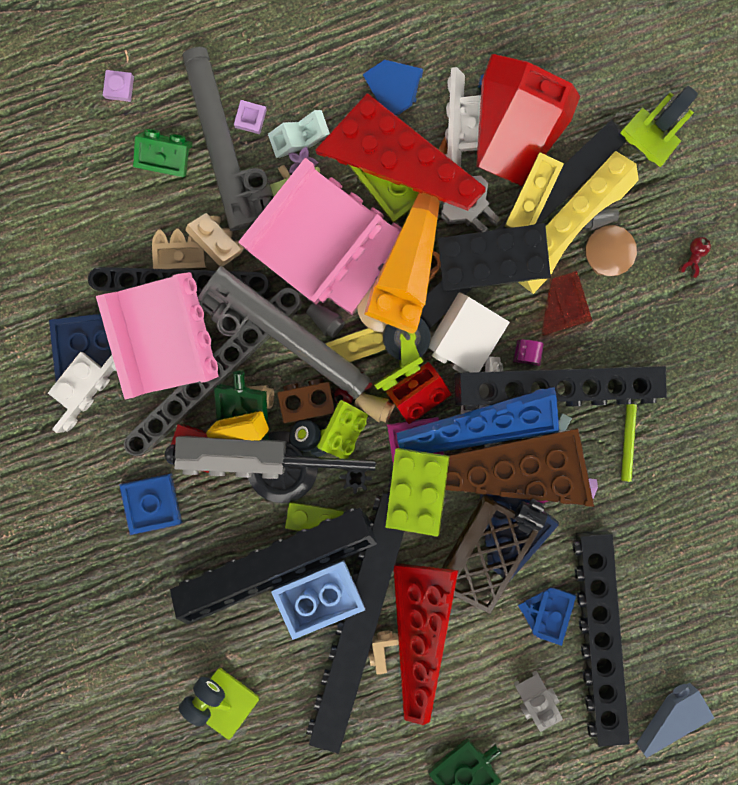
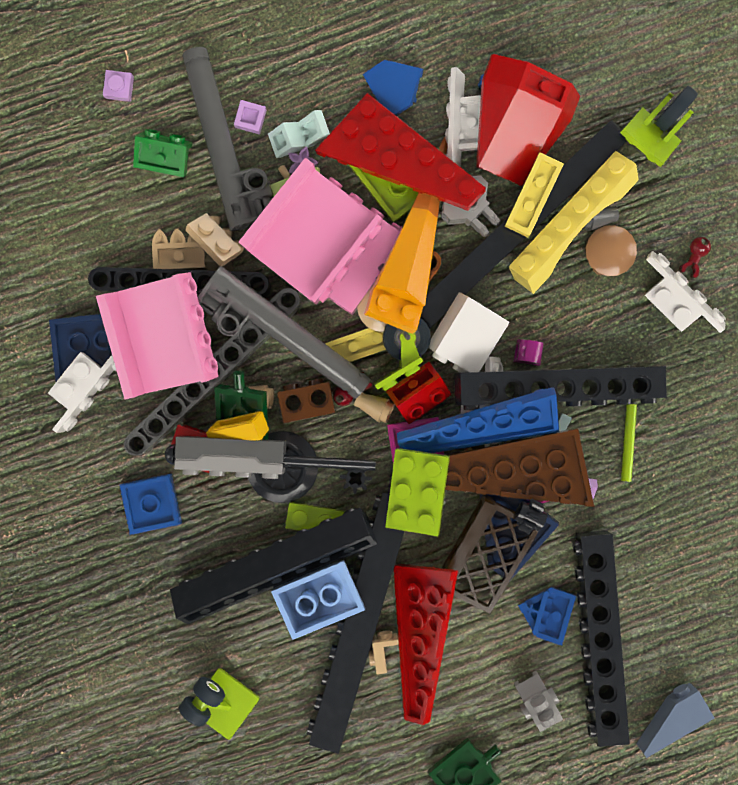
lime plate [289,400,368,459] -> none
dark grey cone [306,303,345,338] -> none
black plate [438,223,551,292] -> none
clear red wing [542,271,592,336] -> none
none -> white bracket [645,251,726,333]

